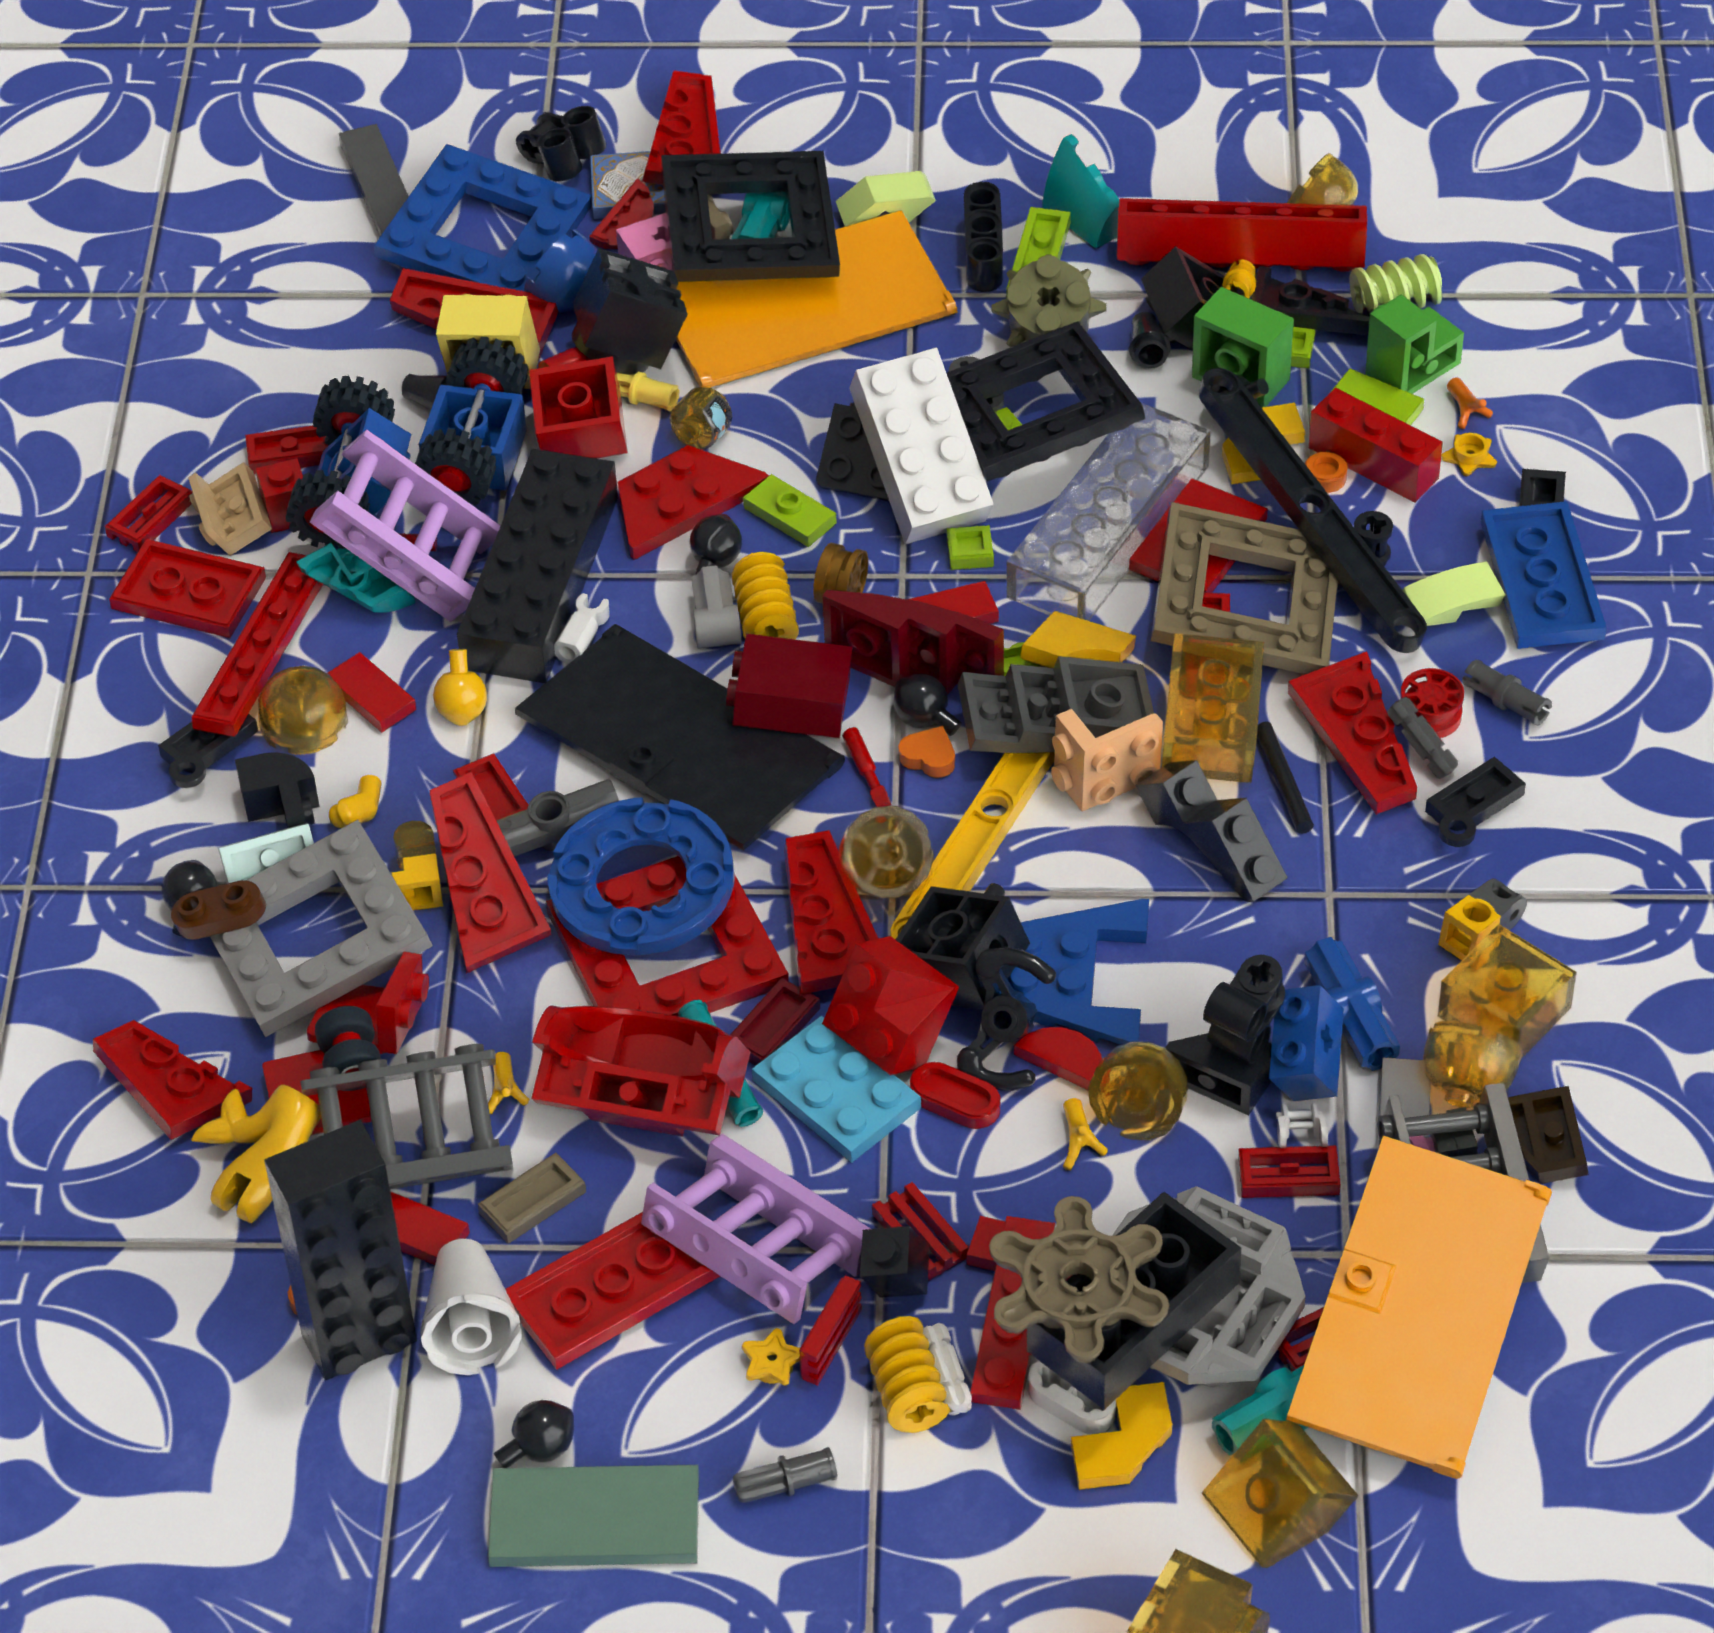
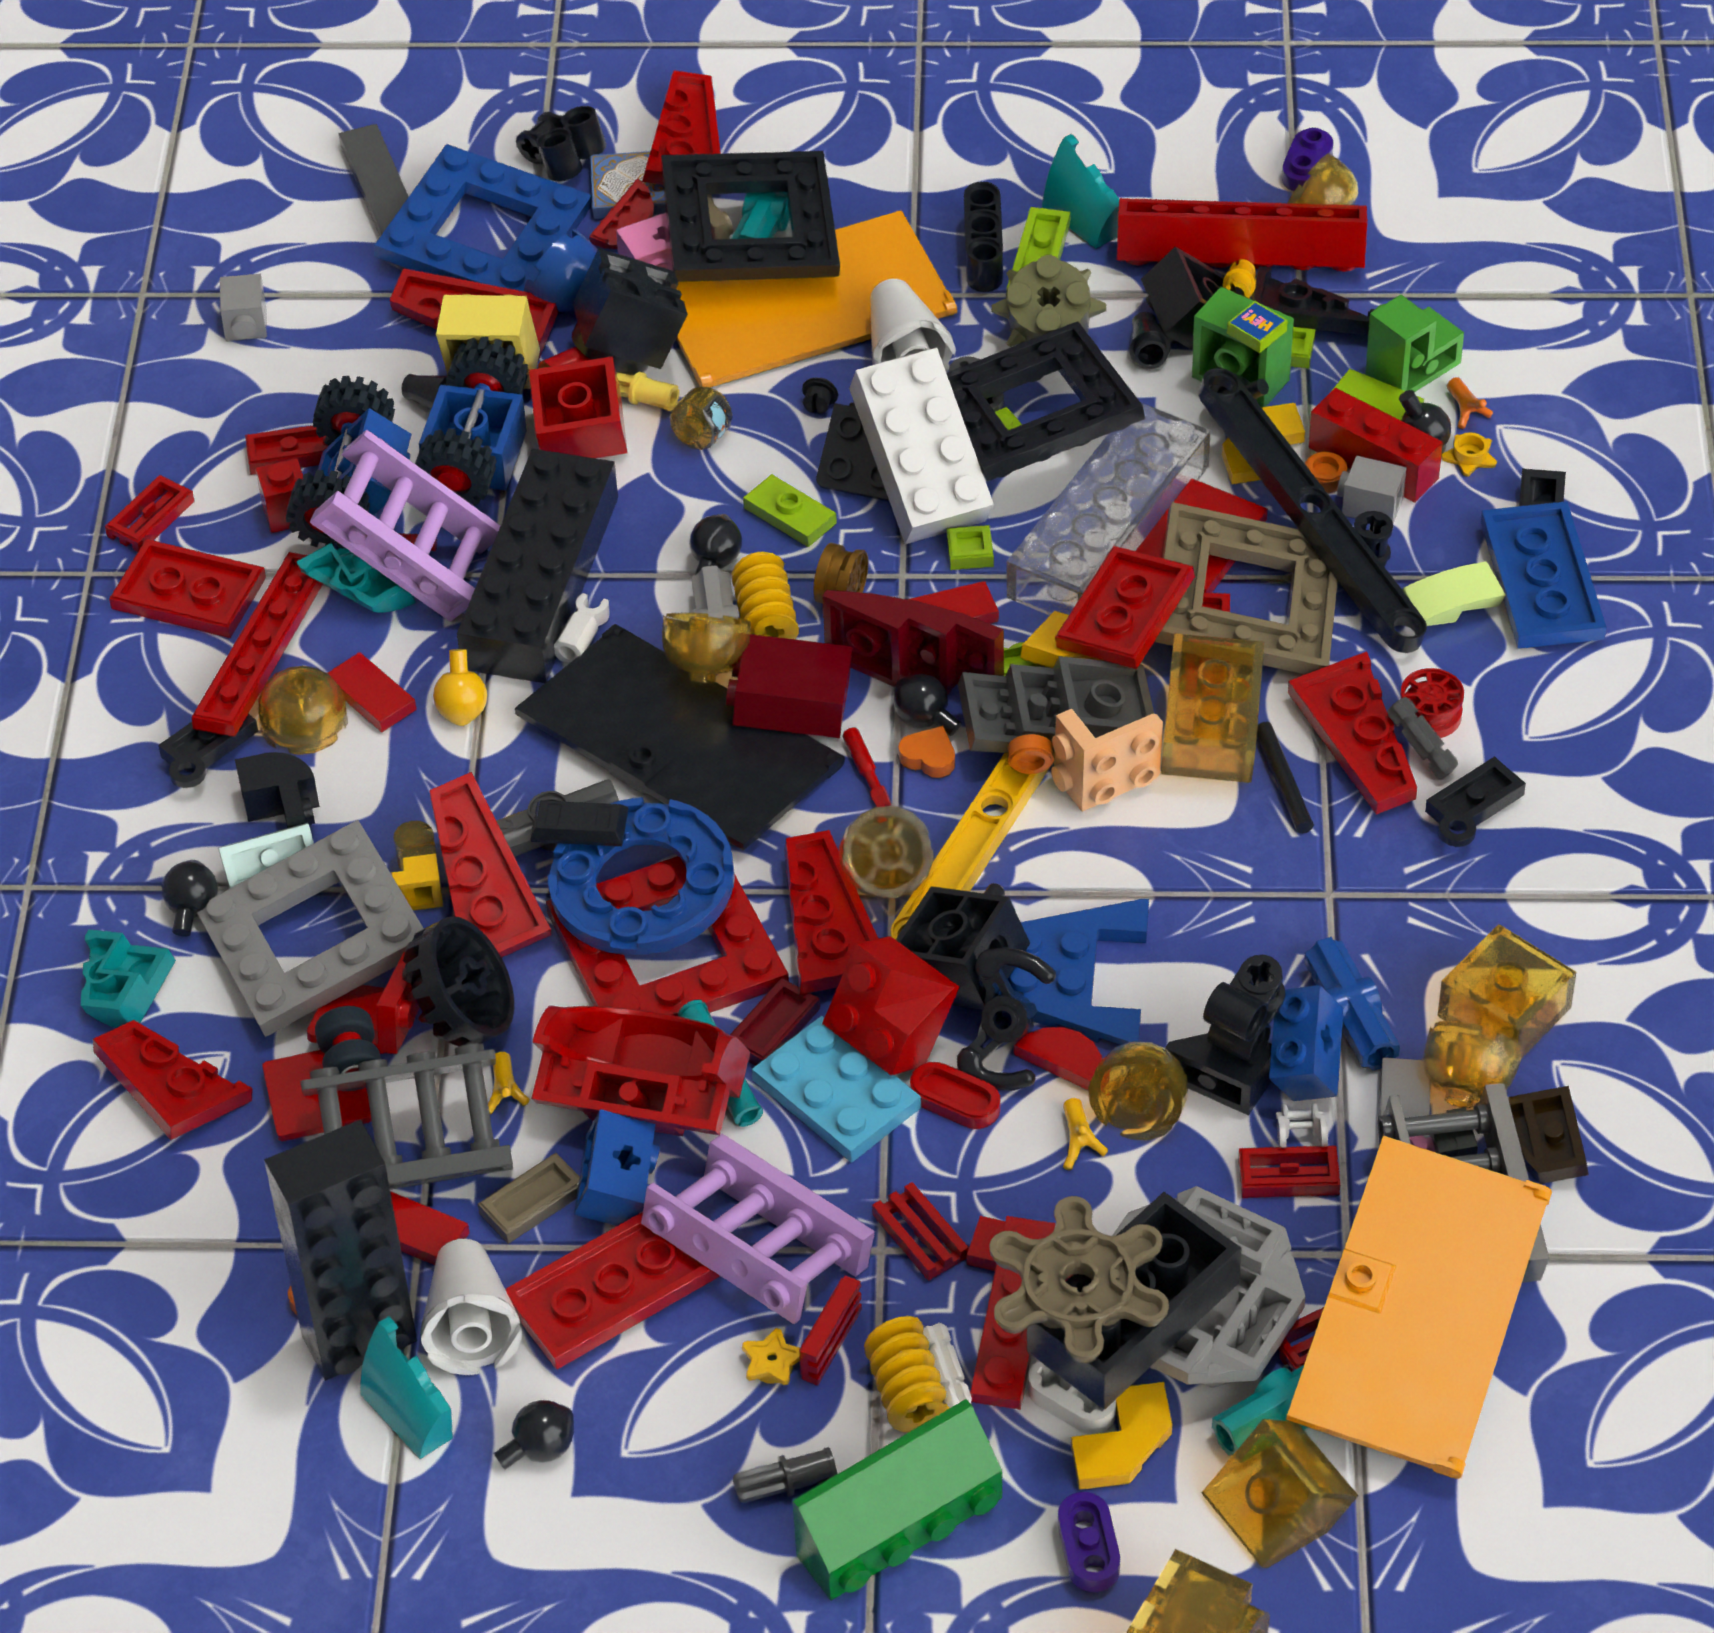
reddish brown plate [171,880,266,939] -> none
tan bracket [188,462,272,556] -> none
yellow piece [191,1085,321,1224] -> none
yellow arm [329,775,382,828] -> none
red tile [453,753,529,820] -> none
sand green tile [488,1465,699,1567] -> none
red wing [618,445,769,560] -> none
yellowish green slope [835,171,936,227] -> none
black brick [860,1226,930,1298] -> none
black arch [1135,760,1288,902] -> none
yellowish green piece [1349,254,1442,314] -> none
yellow leg [1438,878,1527,967] -> none
dark grey pin [1462,659,1552,725] -> none
none -> teal slope [81,929,176,1028]
none -> light grey brick [220,273,267,341]
none -> teal slope [360,1316,453,1459]
none -> black gear [402,916,515,1047]
none -> black tile [530,800,629,847]
none -> blue brick [574,1109,660,1226]
none -> clear yellow cylinder [662,612,751,683]
none -> slope [793,1399,1002,1600]
none -> black piece [802,378,839,414]
none -> white cone [870,279,956,373]
none -> orange tile [1008,734,1054,774]
none -> red tile [1055,546,1195,669]
none -> dark purple plate [1058,1492,1120,1592]
none -> tile [1227,301,1288,353]
none -> dark purple plate [1282,127,1334,193]
none -> light grey brick [1337,456,1407,523]
none -> black piece [1399,390,1451,448]

